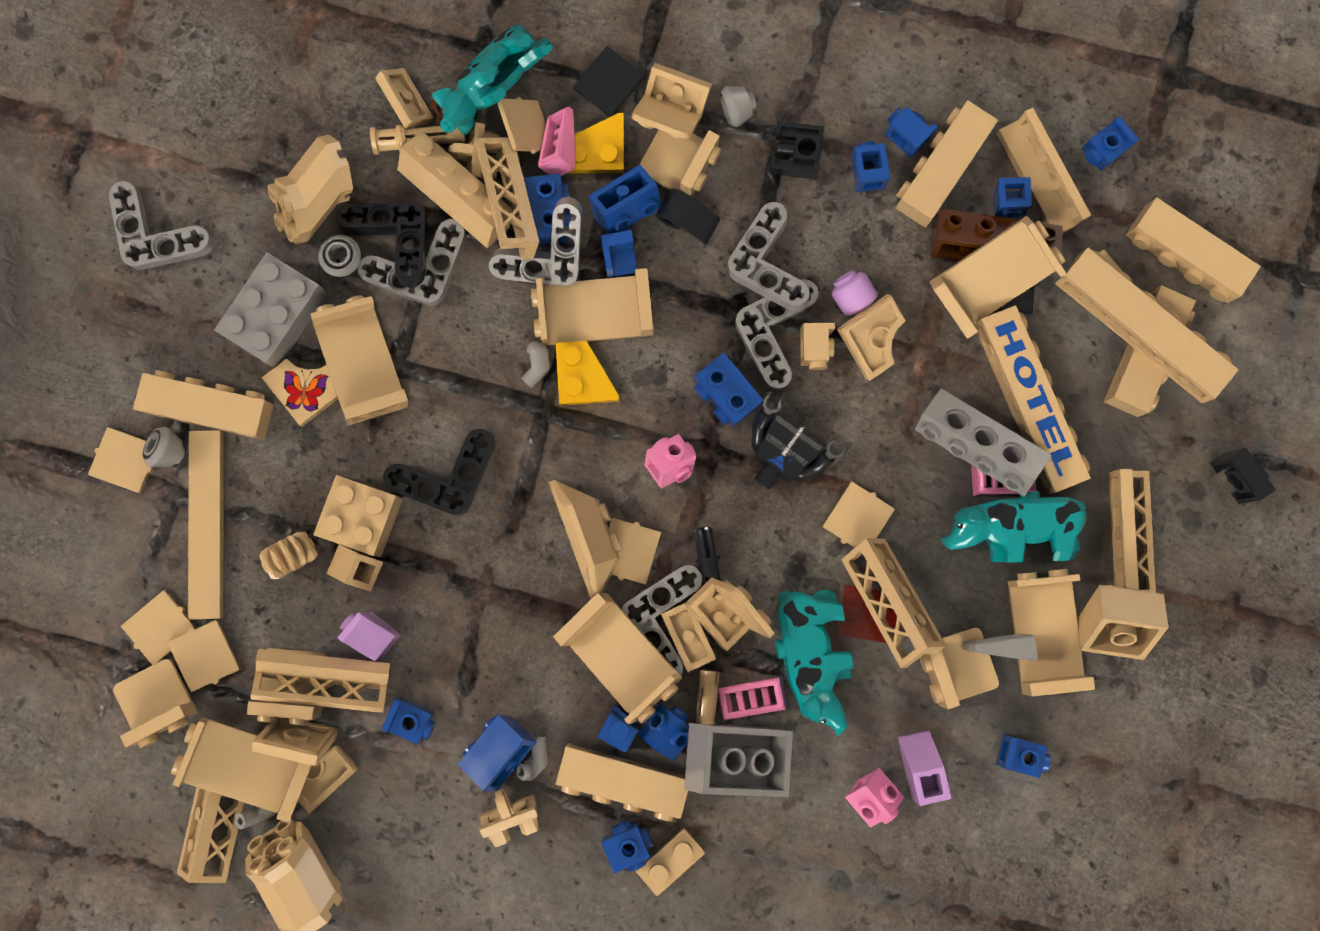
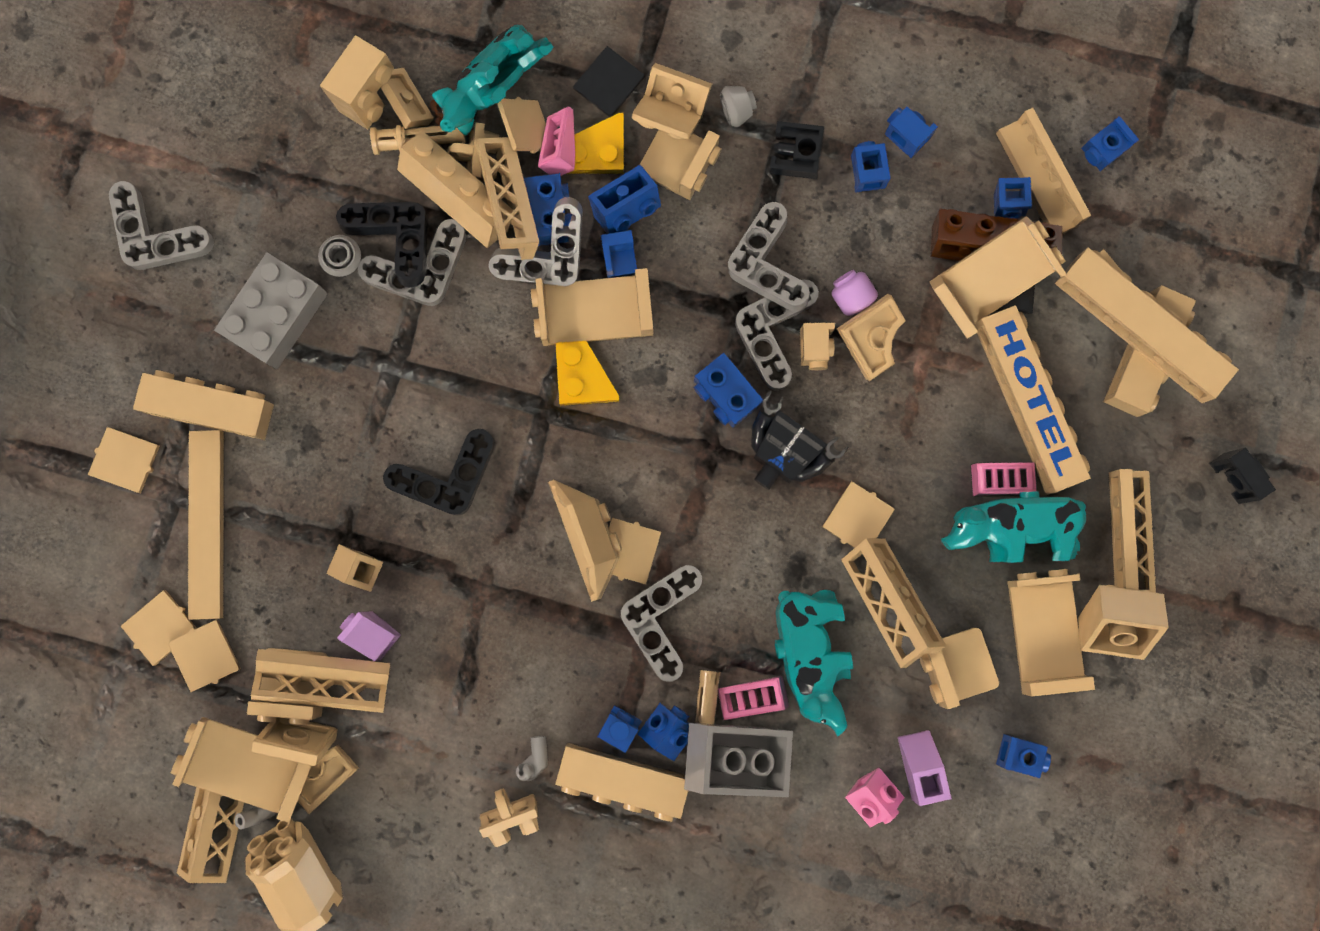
tan bracket [113,659,198,749] -> none
light grey cone [142,427,185,467] -> none
tan gear [259,532,318,579] -> none
tan tile [262,358,338,427] -> none
tan brick [268,135,353,245] -> none
tan panel [310,295,408,426] -> none
tan brick [313,475,403,557] -> none
blue brick [381,697,436,744] -> none
blue brick [458,714,537,792] -> none
light grey arm [520,341,550,389] -> none
tan panel [553,593,682,724] -> none
blue brick [601,820,654,874] -> none
tan plate [636,827,705,896] -> none
bright pink brick [644,434,696,489] -> none
black panel [656,188,720,245] -> none
tan plate [661,603,716,672] -> none
tan bracket [685,578,775,651] -> none
black axle [694,526,721,586] -> none
clear red piece [837,585,897,643] -> none
tan brick [895,100,998,228] -> none
light grey brick [915,389,1051,497] -> none
light grey slope [962,634,1038,661] -> none
tan brick [1125,197,1261,303] -> none
none -> tan brick [320,35,394,130]

